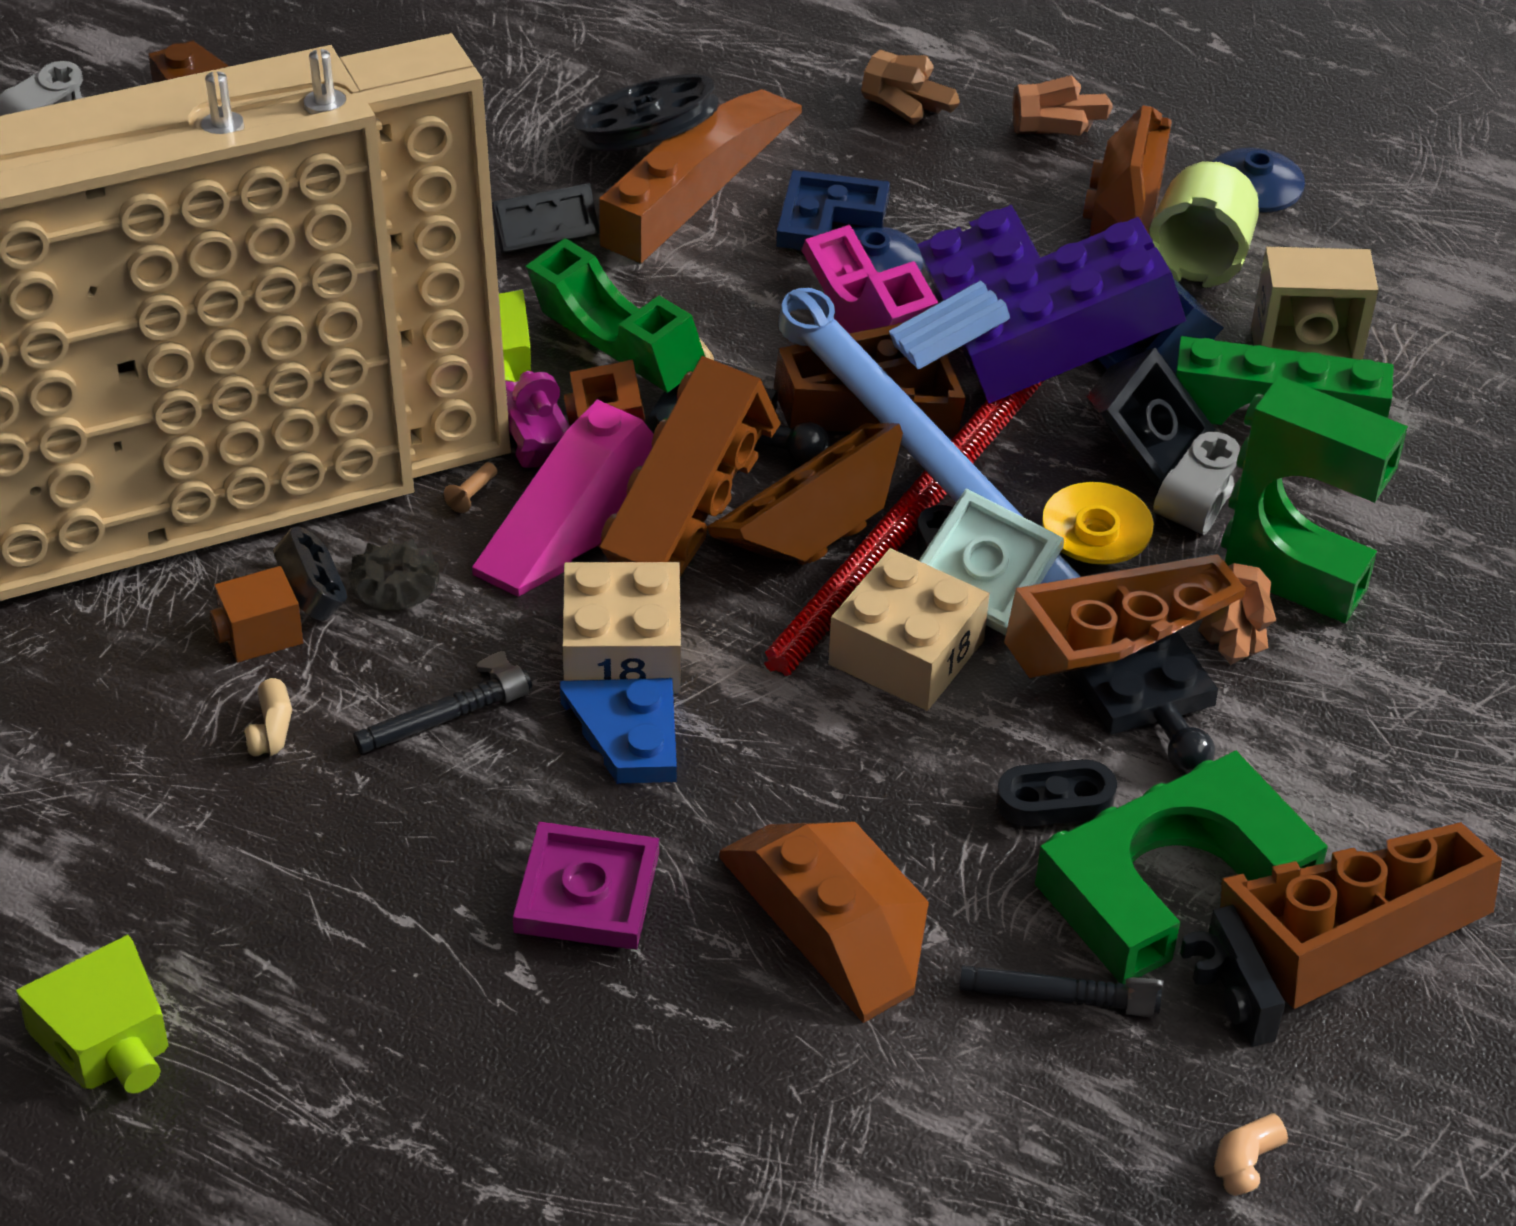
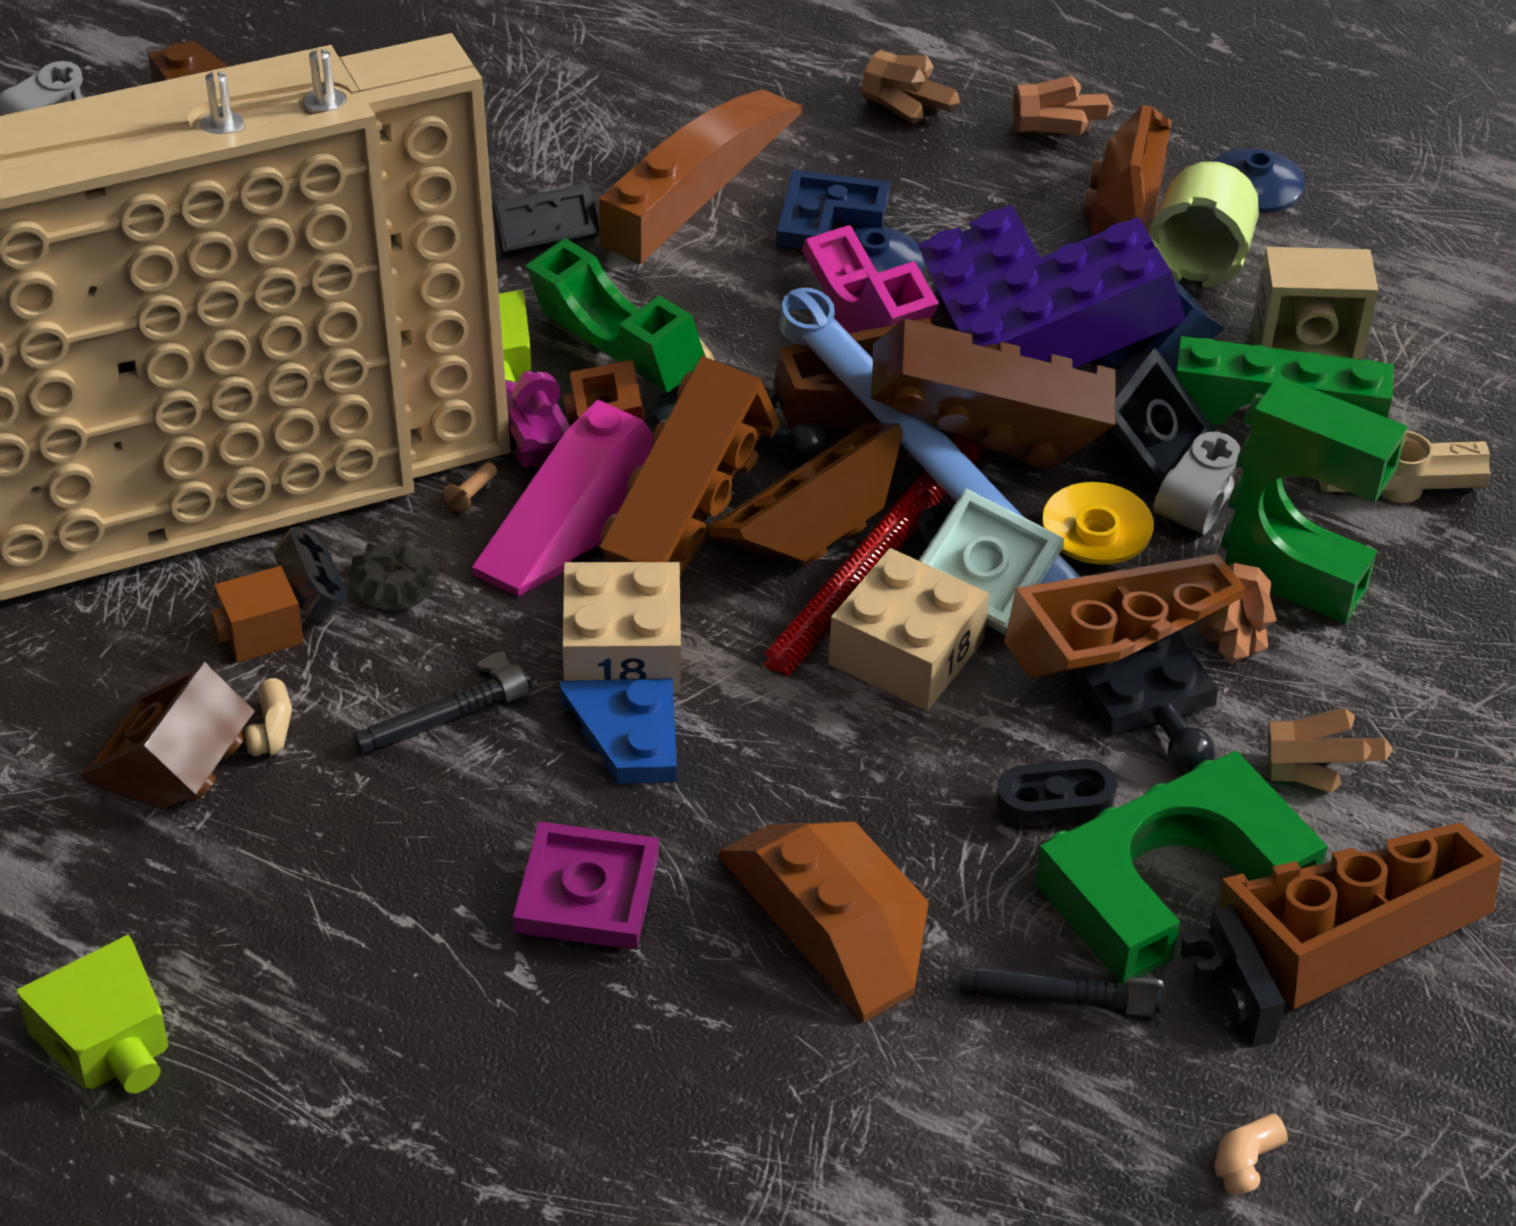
black wedge [574,74,719,152] -> none
light blue tile [889,281,1010,369] -> none
none -> reddish brown slope [80,662,255,809]
none -> reddish brown wedge [871,318,1115,471]
none -> medium nougat rock [1268,708,1392,792]
none -> tan piece [1318,431,1490,503]

